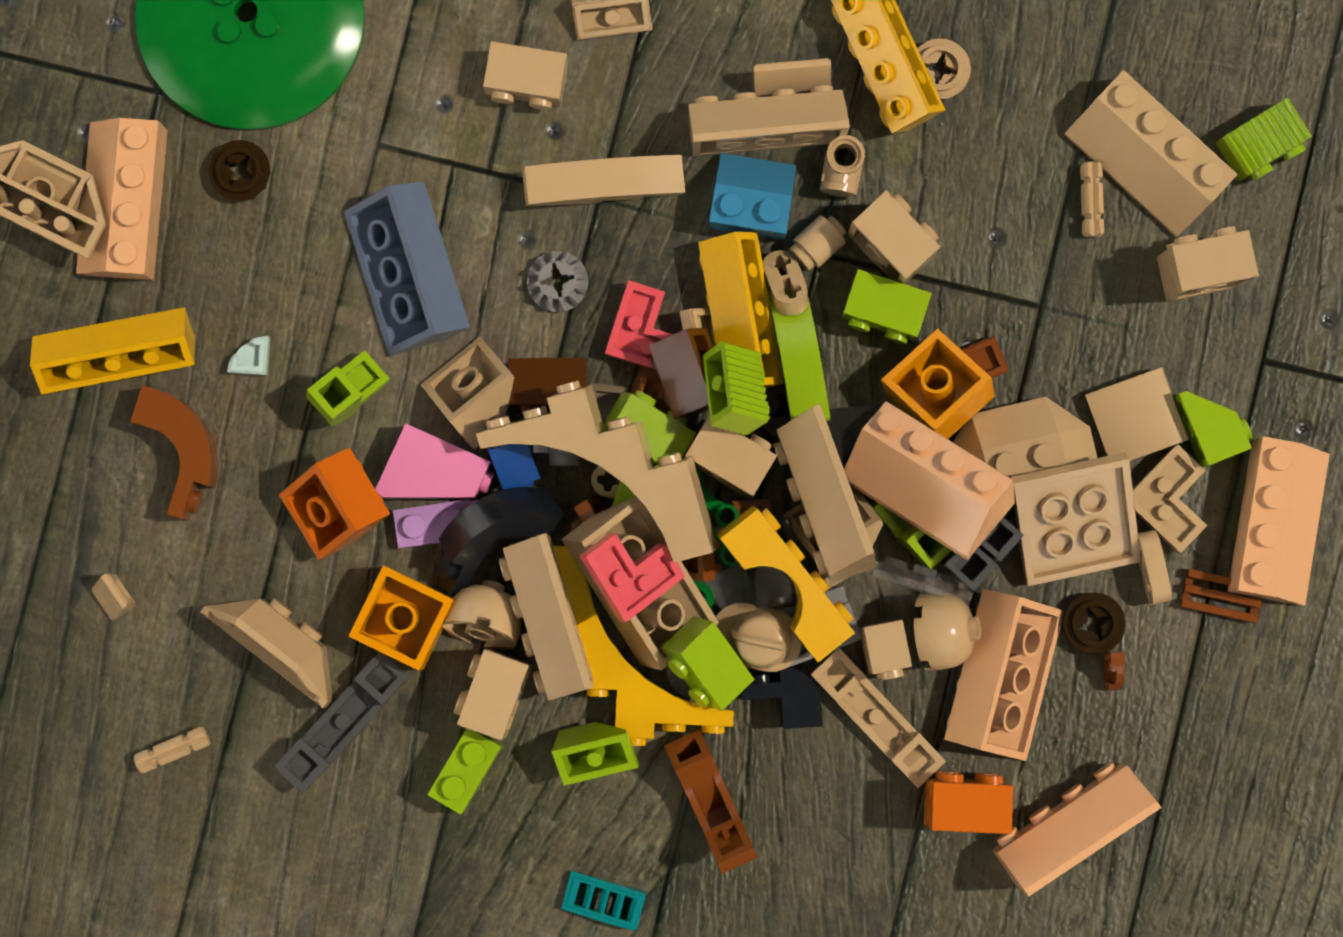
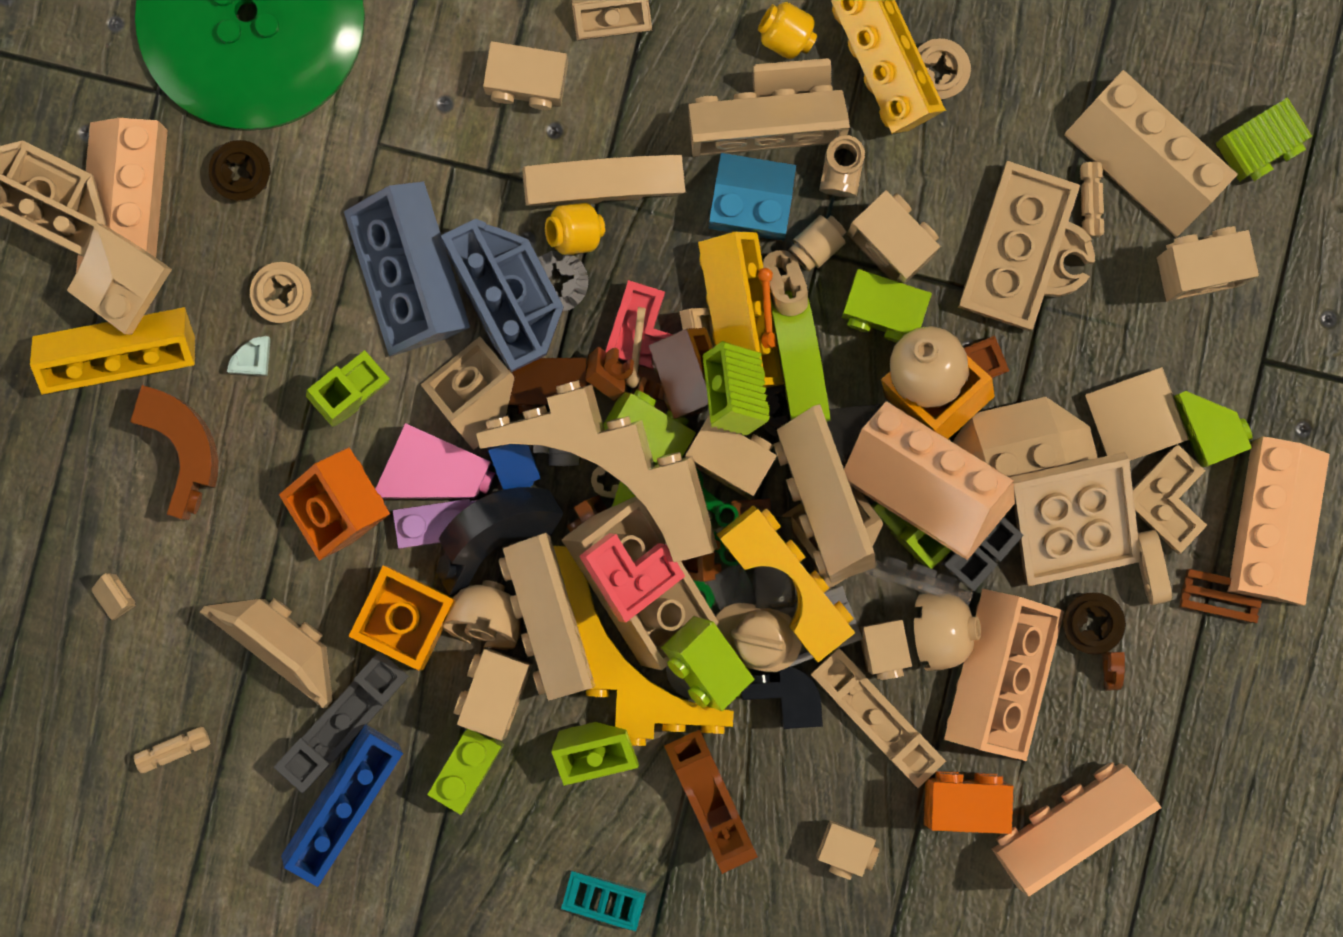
none -> tan plate [67,223,172,335]
none -> tan gear [250,262,313,324]
none -> blue brick [281,724,403,887]
none -> sand blue wedge [441,219,564,372]
none -> yellow head [545,203,605,255]
none -> dark orange tile [585,347,634,401]
none -> tan hinge [625,307,646,388]
none -> yellow head [758,2,817,59]
none -> orange hinge [758,268,777,349]
none -> tan brick [816,820,879,880]
none -> tan cylinder [890,326,969,408]
none -> tan plate [958,161,1095,332]

